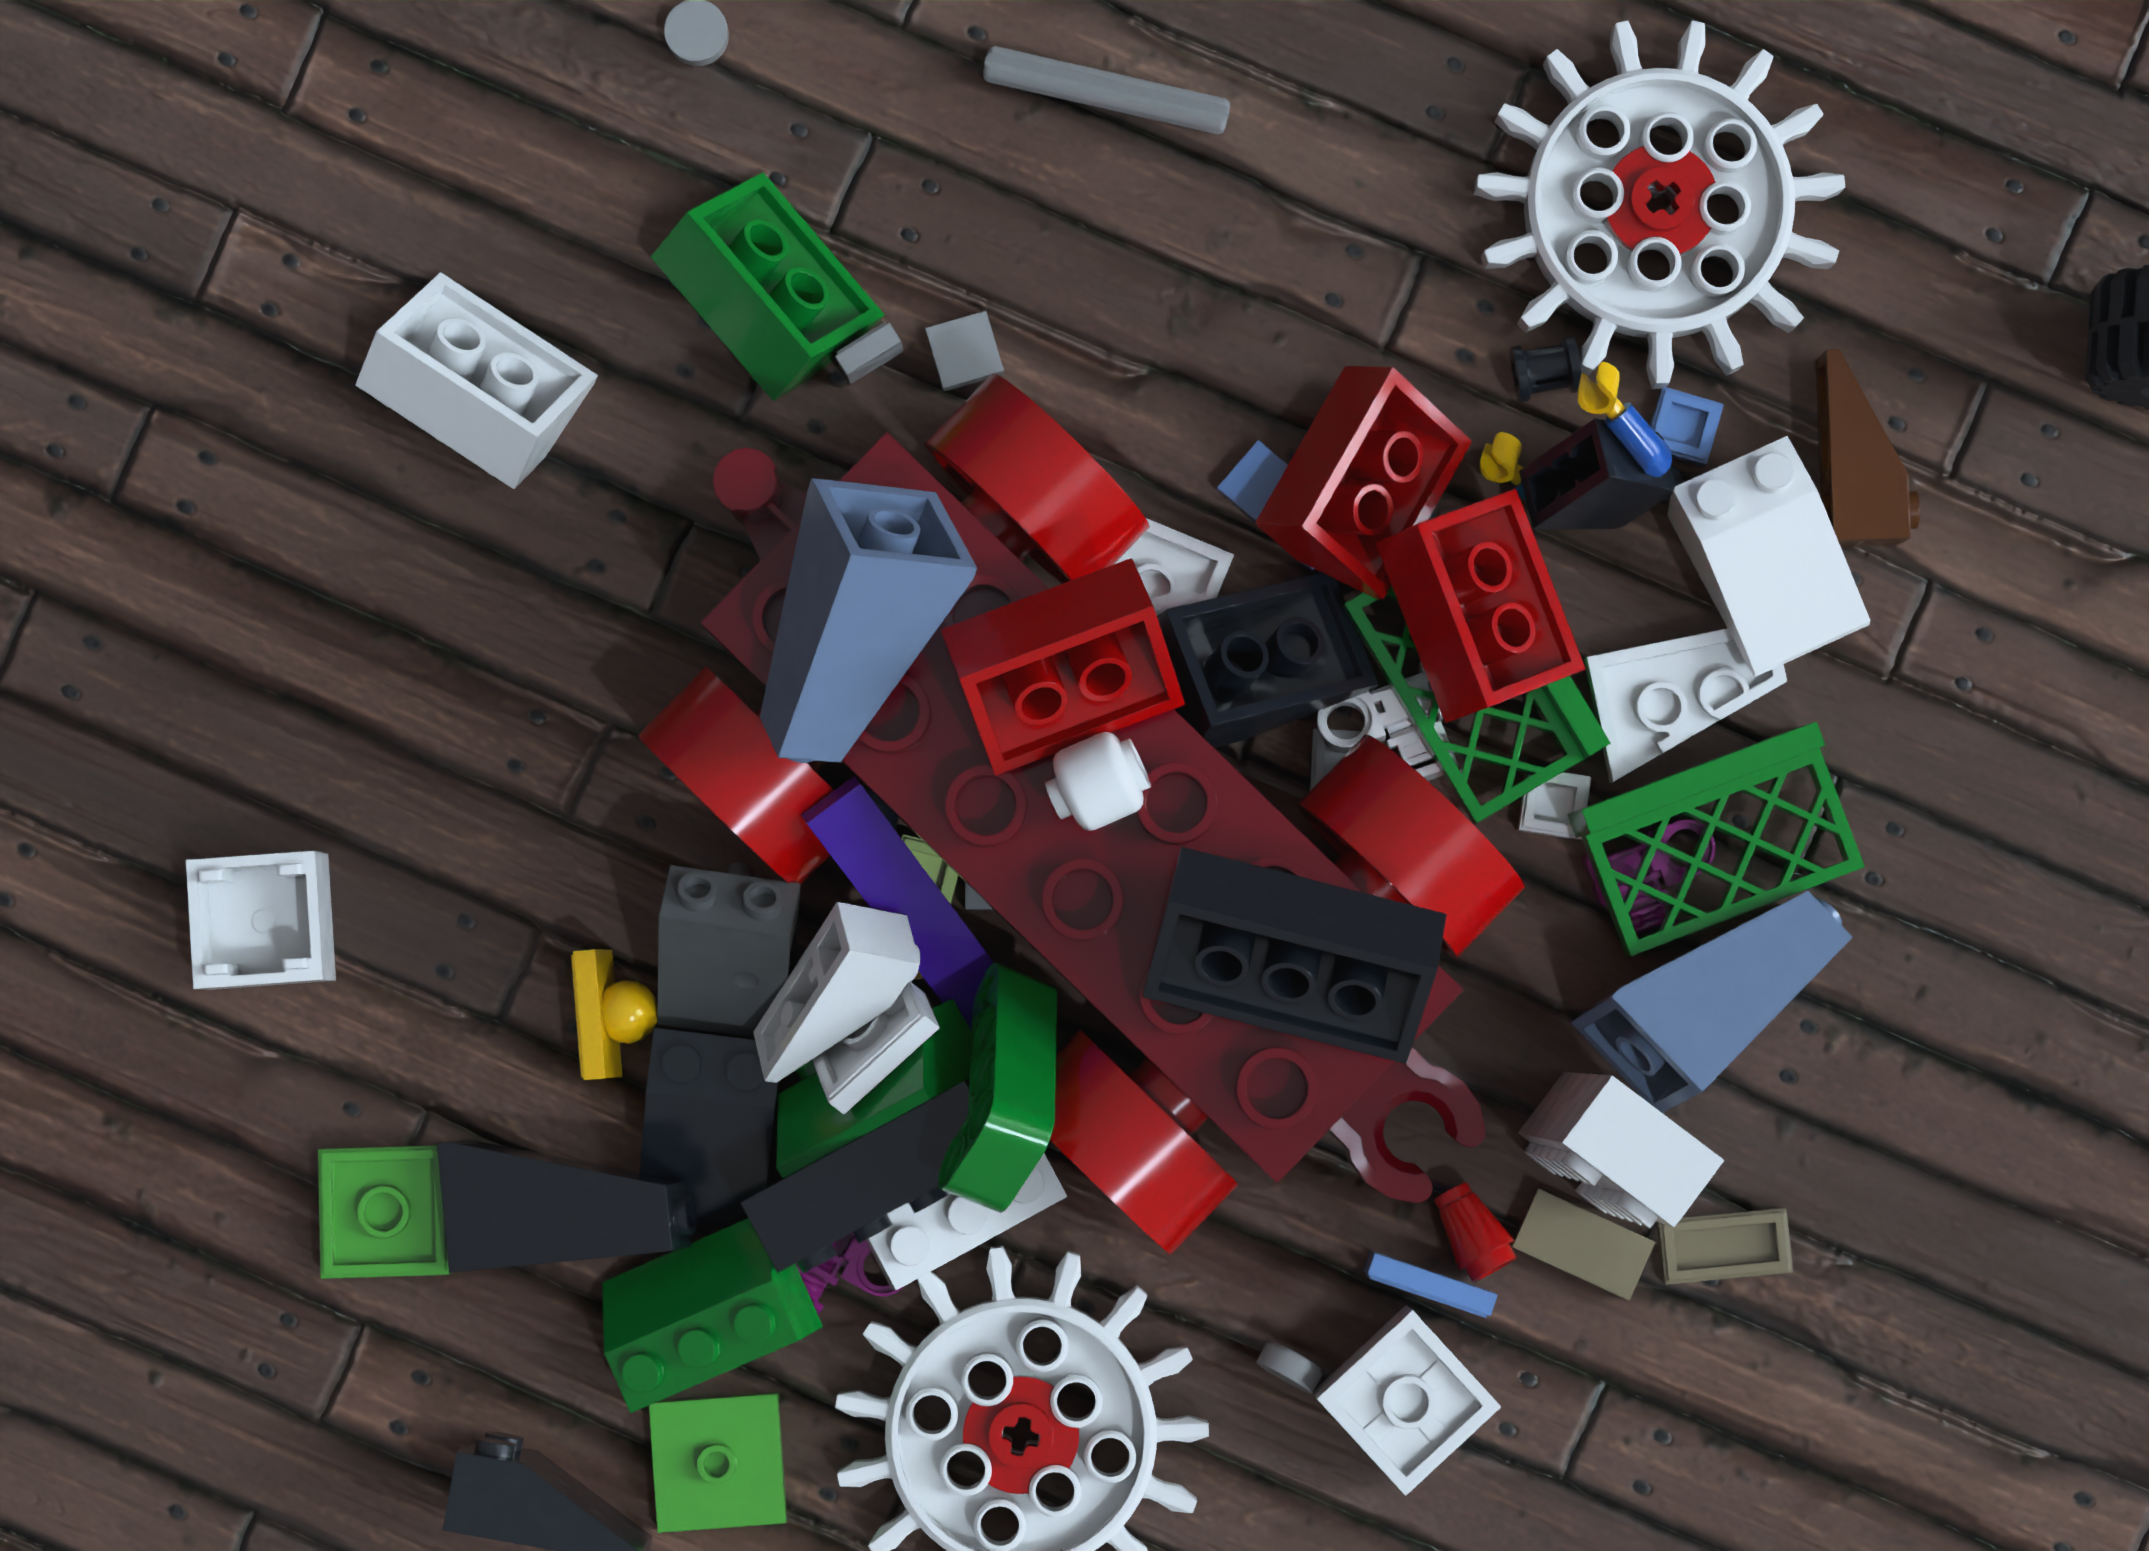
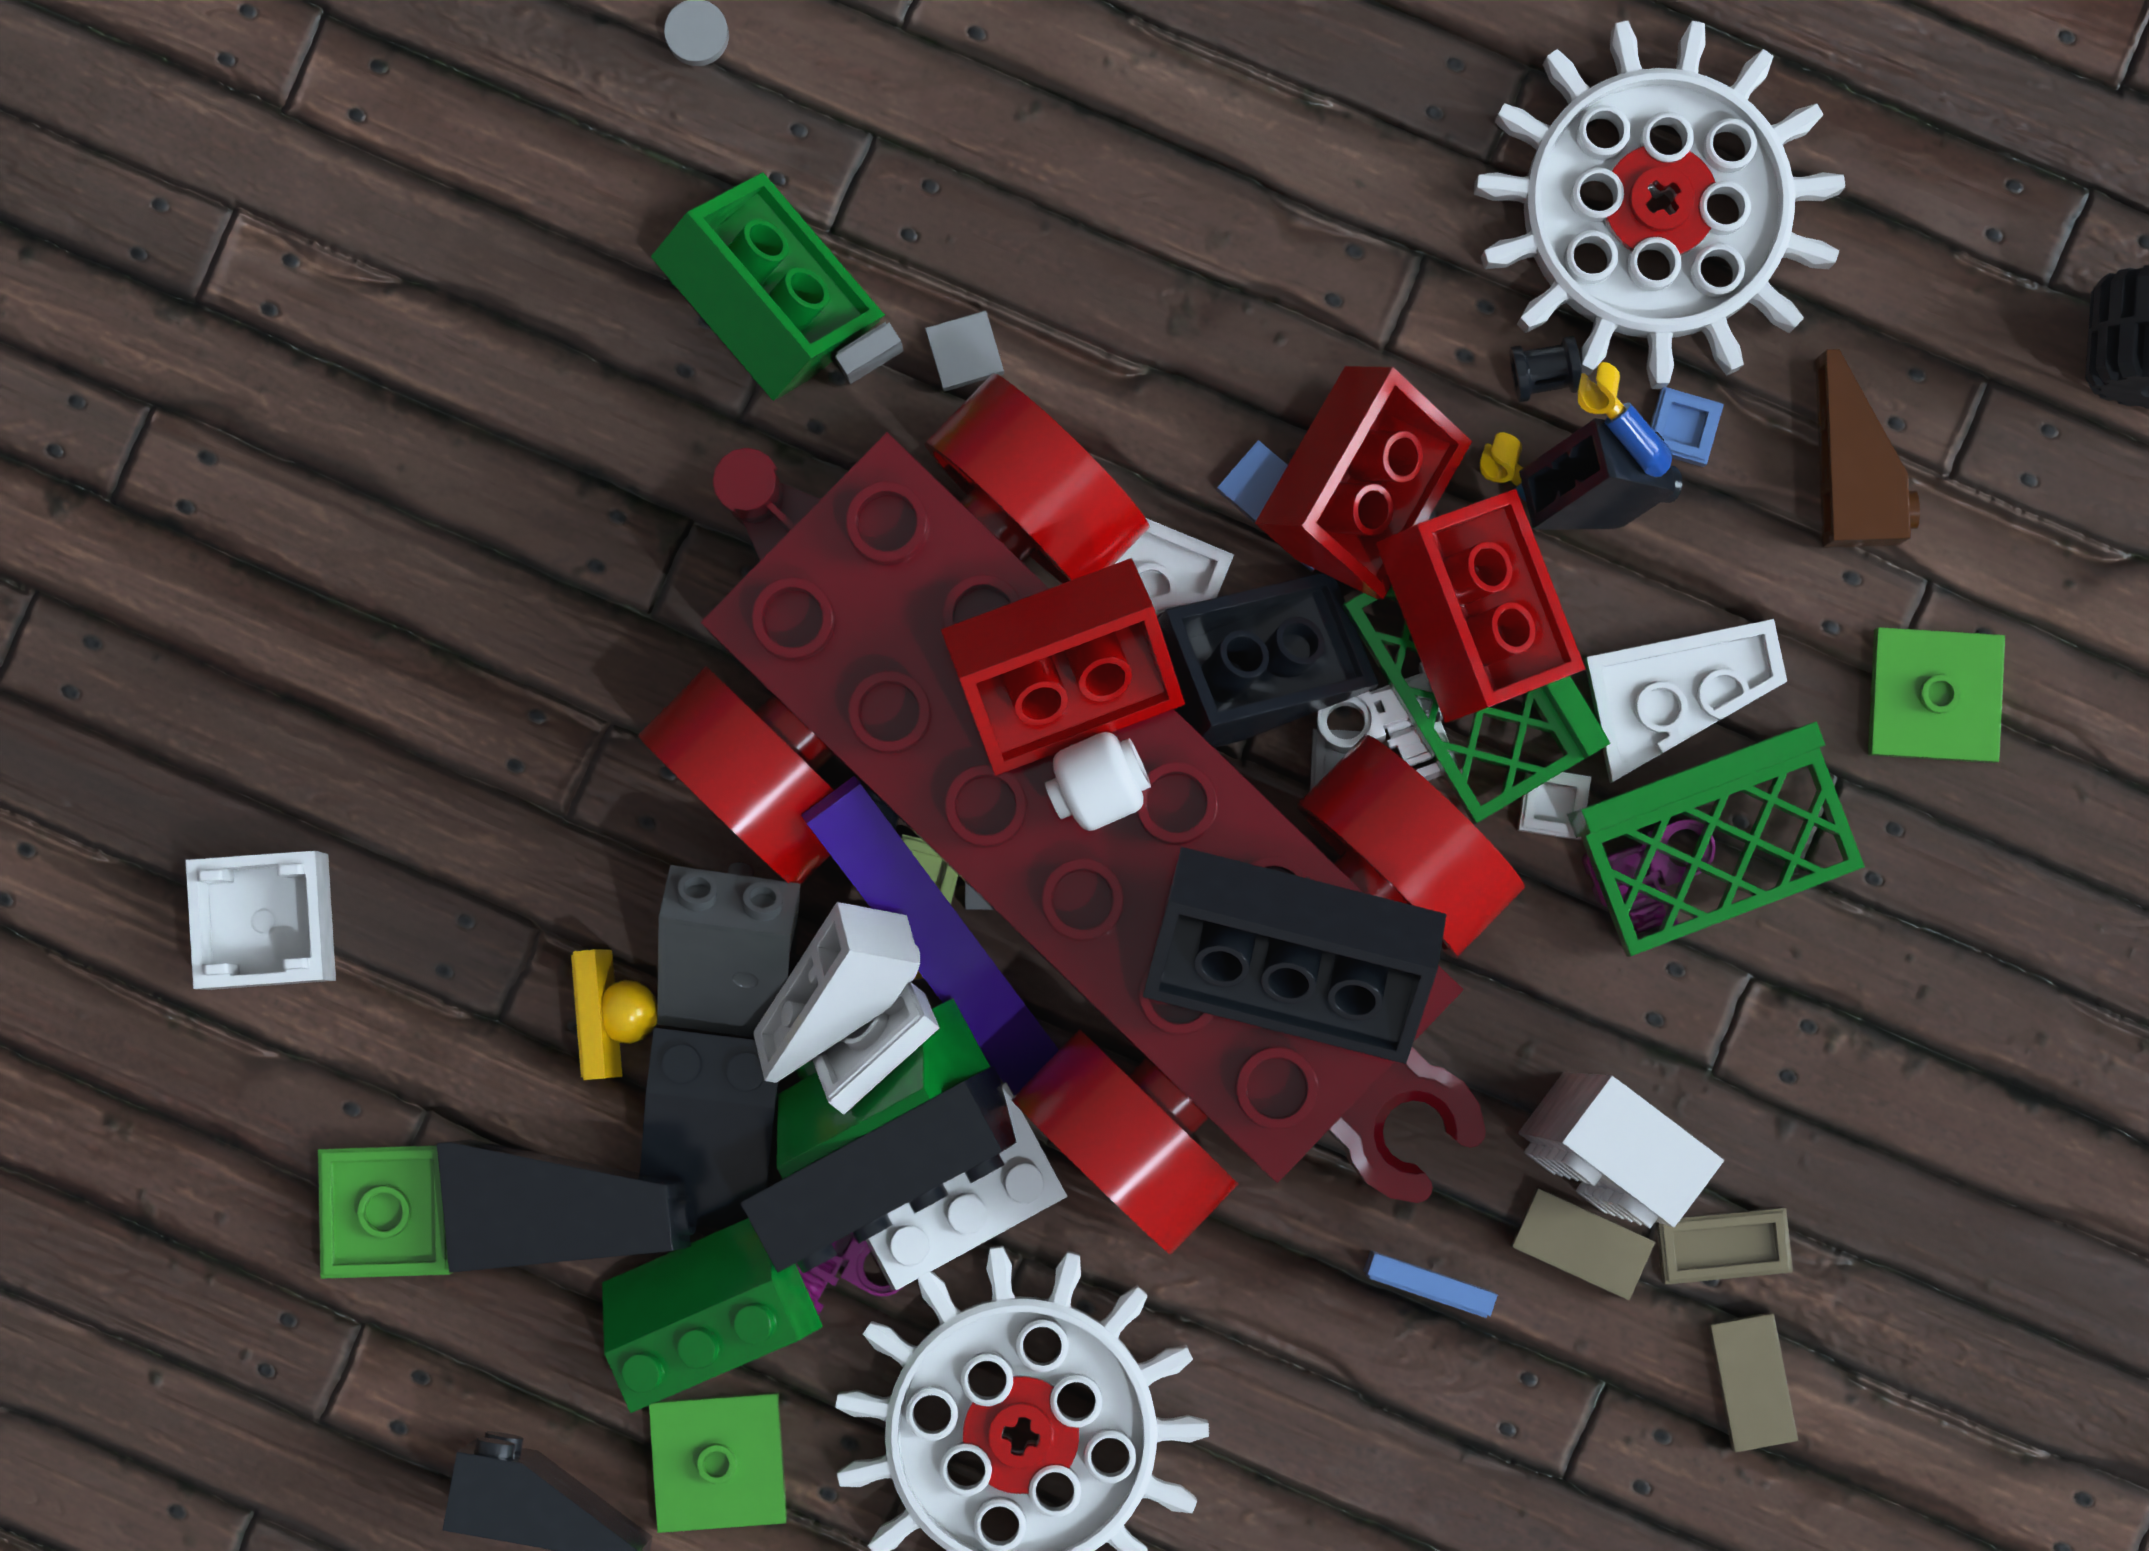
white slope [355,272,598,489] -> none
sand blue slope [760,478,977,763] -> none
green beam [937,962,1057,1213] -> none
light grey axle [983,46,1230,134] -> none
light grey tile [1256,1341,1323,1394] -> none
white container [1313,1305,1501,1496] -> none
red cone [1434,1182,1517,1283] -> none
sand blue slope [1570,891,1853,1113] -> none
white slope [1667,436,1870,677] -> none
none -> dark tan tile [1708,1312,1798,1453]
none -> bright green plate [1868,627,2005,763]

